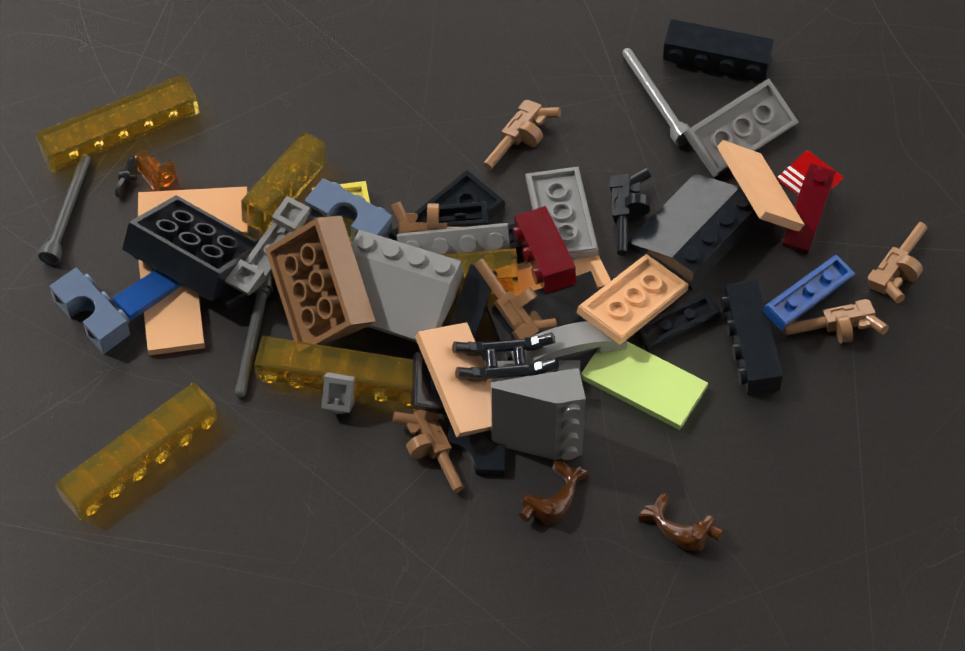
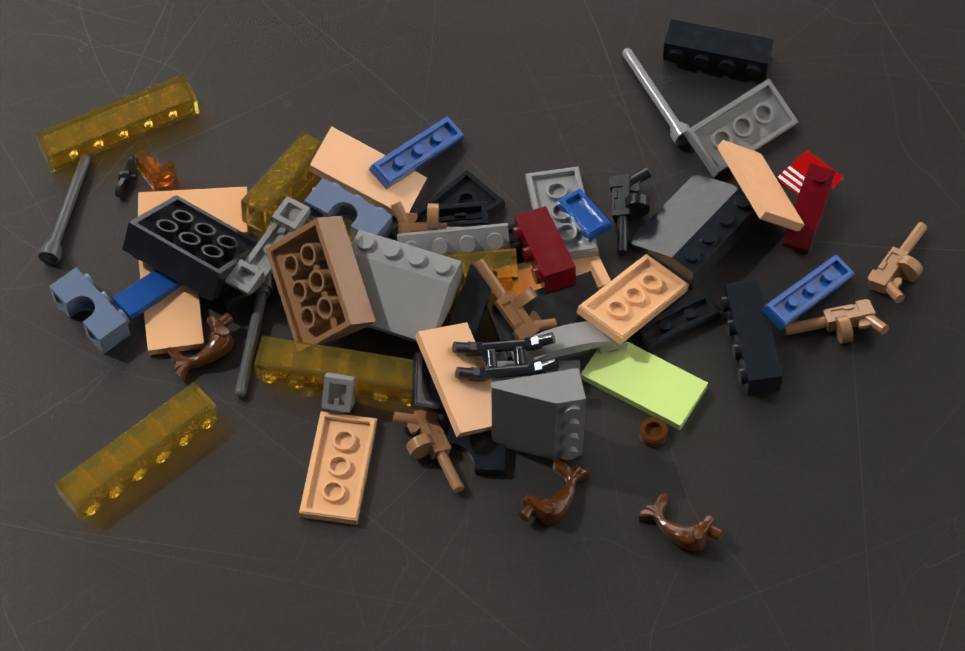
medium nougat piece [483,100,561,170] -> none
none -> reddish brown animal [168,312,235,382]
none -> light nougat tile [299,411,378,525]
none -> light nougat tile [308,126,427,217]
none -> blue tile [369,116,465,190]
none -> blue tile [557,188,611,241]
none -> reddish brown tile [639,417,668,448]

